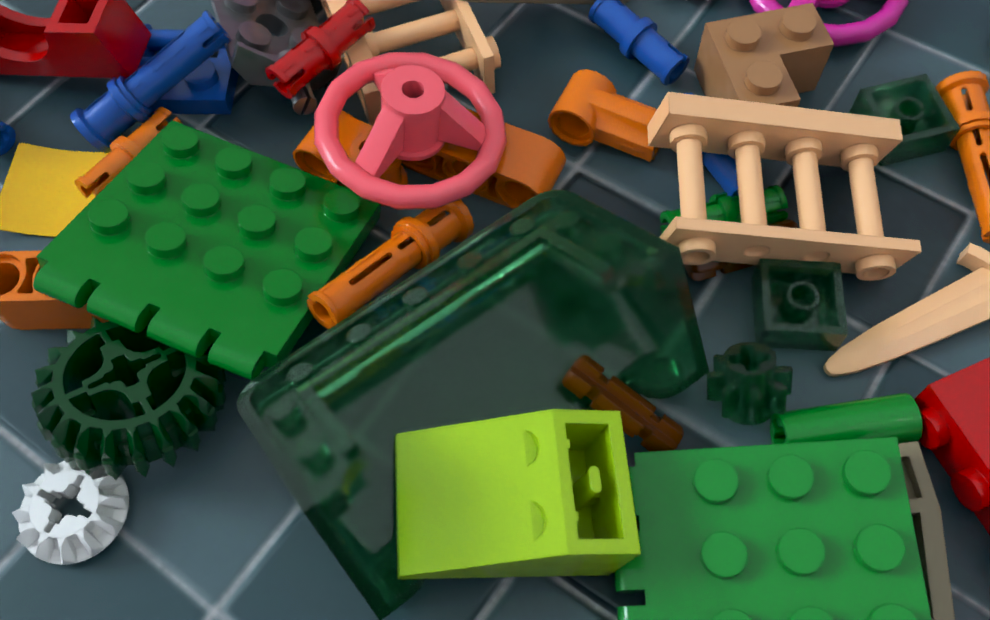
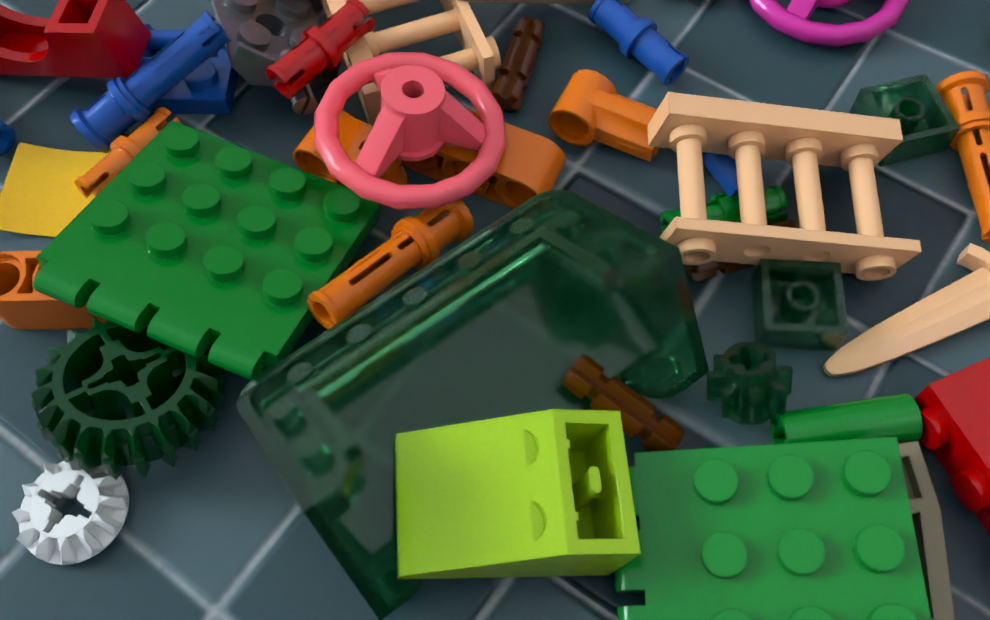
medium nougat brick [694,3,834,107] -> none
none -> reddish brown axle [492,16,545,112]

